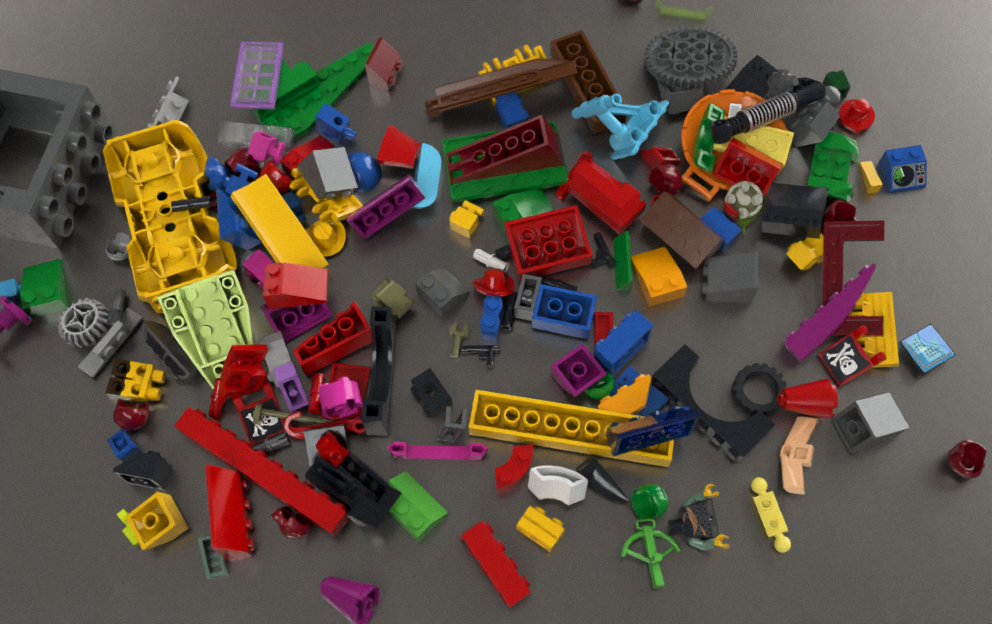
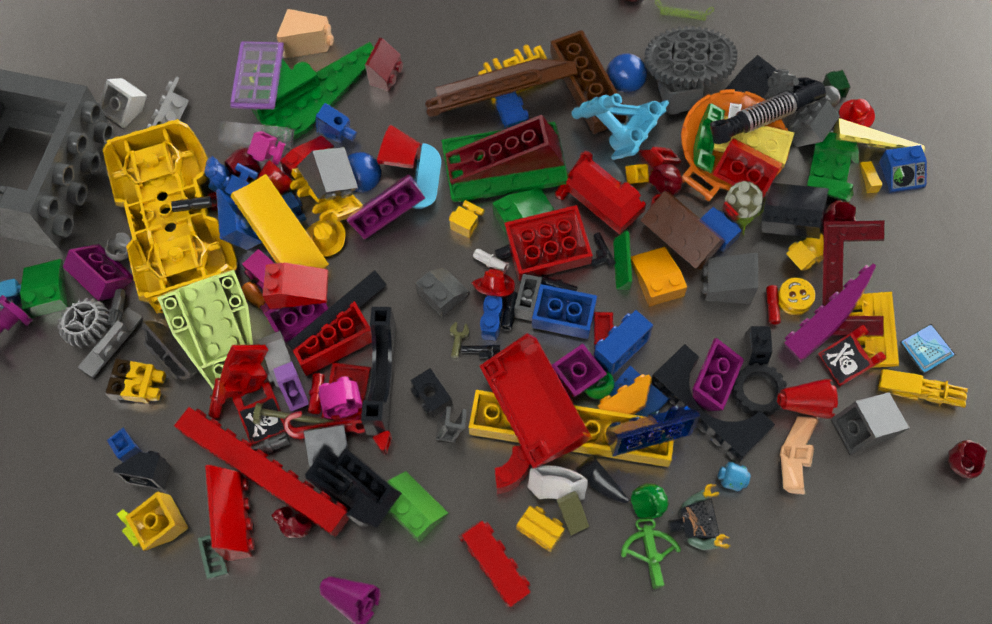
dark red hair [113,399,149,430] -> none
red bracket [315,431,349,467] -> none
olive brick [370,277,415,321] -> none
dark pink piece [387,442,488,460] -> none
light yellow plate [751,477,791,553] -> none
none -> magenta slope [63,244,134,301]
none -> white slope [100,78,147,128]
none -> orange cone [241,281,266,309]
none -> light nougat slope [277,9,334,58]
none -> black tile [287,270,387,350]
none -> red slope [372,430,392,456]
none -> red slope [479,333,593,469]
none -> olive tile [557,491,589,535]
none -> blue piece [606,53,647,92]
none -> yellow slope [625,164,649,184]
none -> magenta slope [692,338,744,412]
none -> dark azure head [718,462,750,492]
none -> black torso [745,326,772,366]
none -> red piece [766,285,781,325]
none -> yellow head [778,278,815,316]
none -> light yellow wedge [833,118,925,151]
none -> yellow arm [878,369,968,408]

